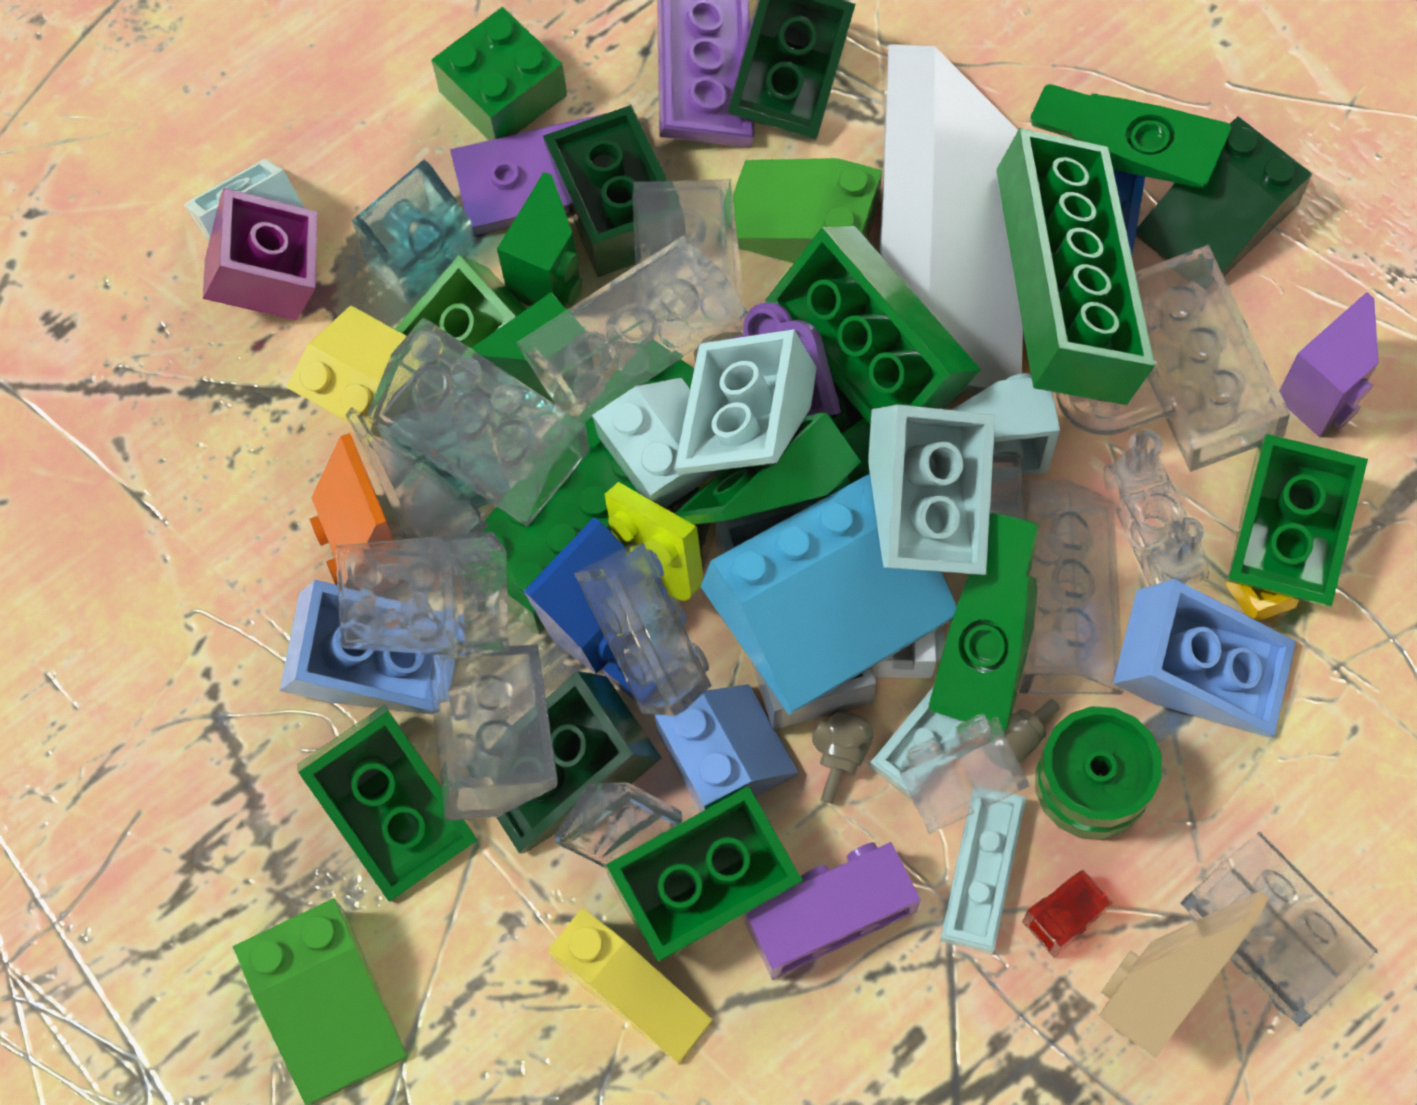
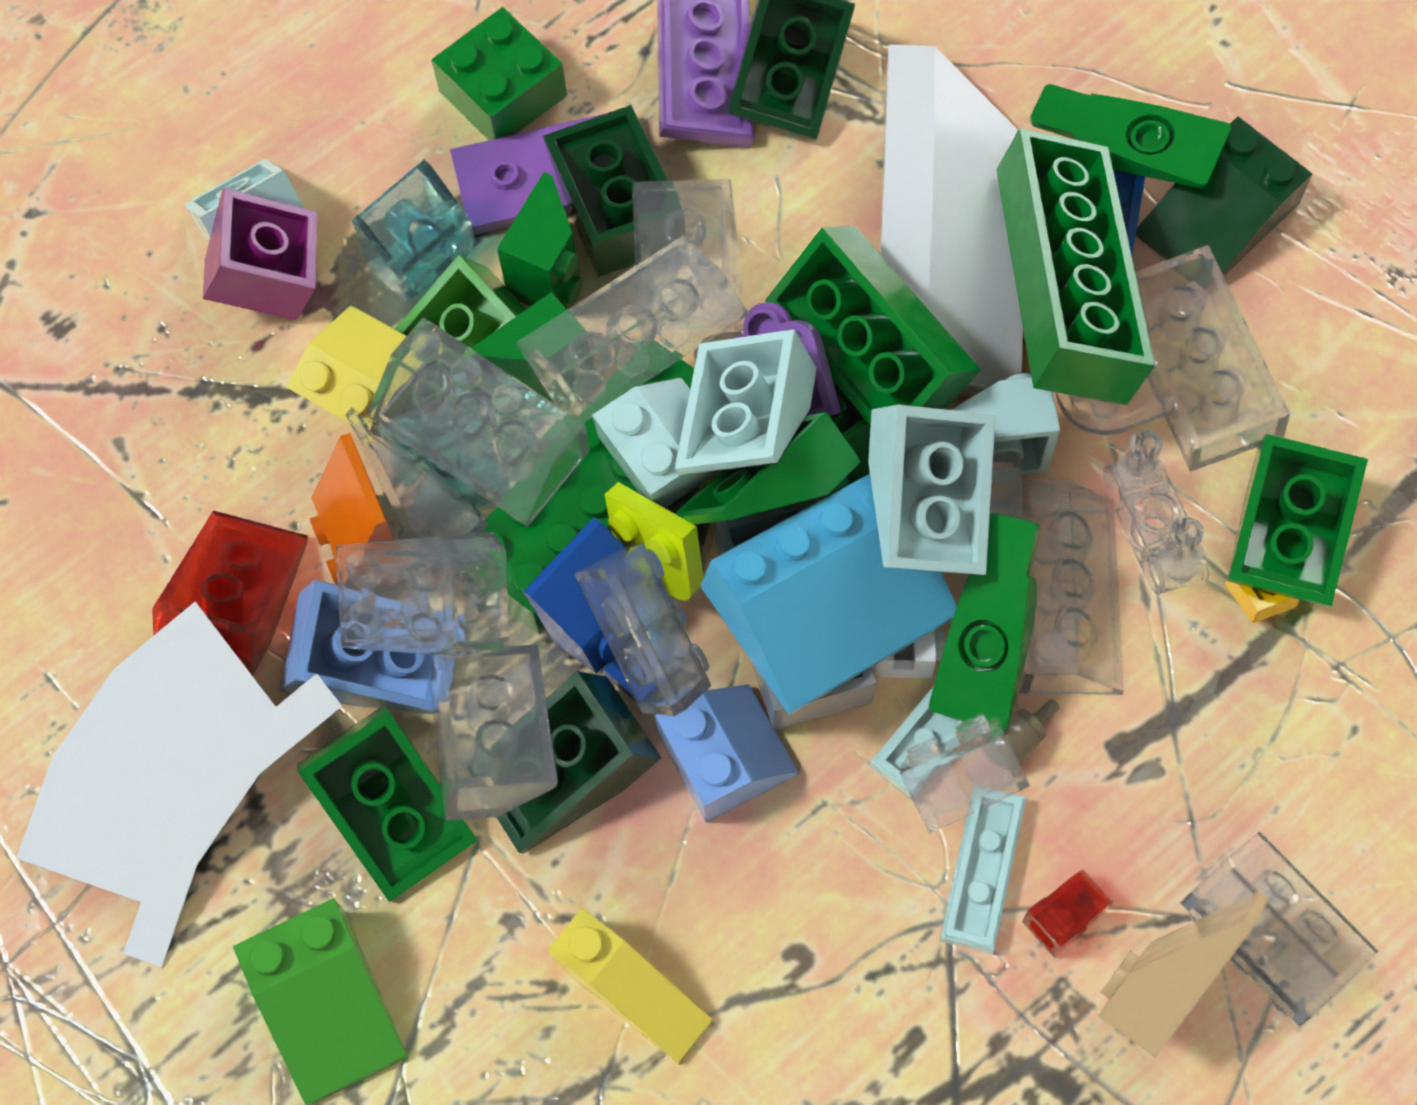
clear slope [555,783,682,868] -> none
green slope [605,786,803,963] -> none
bright green slope [717,158,882,263] -> none
medium lavender brick [744,842,921,980] -> none
dark tan piece [812,711,873,804] -> none
green wheel [1035,706,1162,840] -> none
light blue slope [1113,579,1296,737] -> none
medium lavender slope [1276,292,1379,437] -> none
none -> white sticker [16,602,342,967]
none -> clear red slope [152,510,308,676]

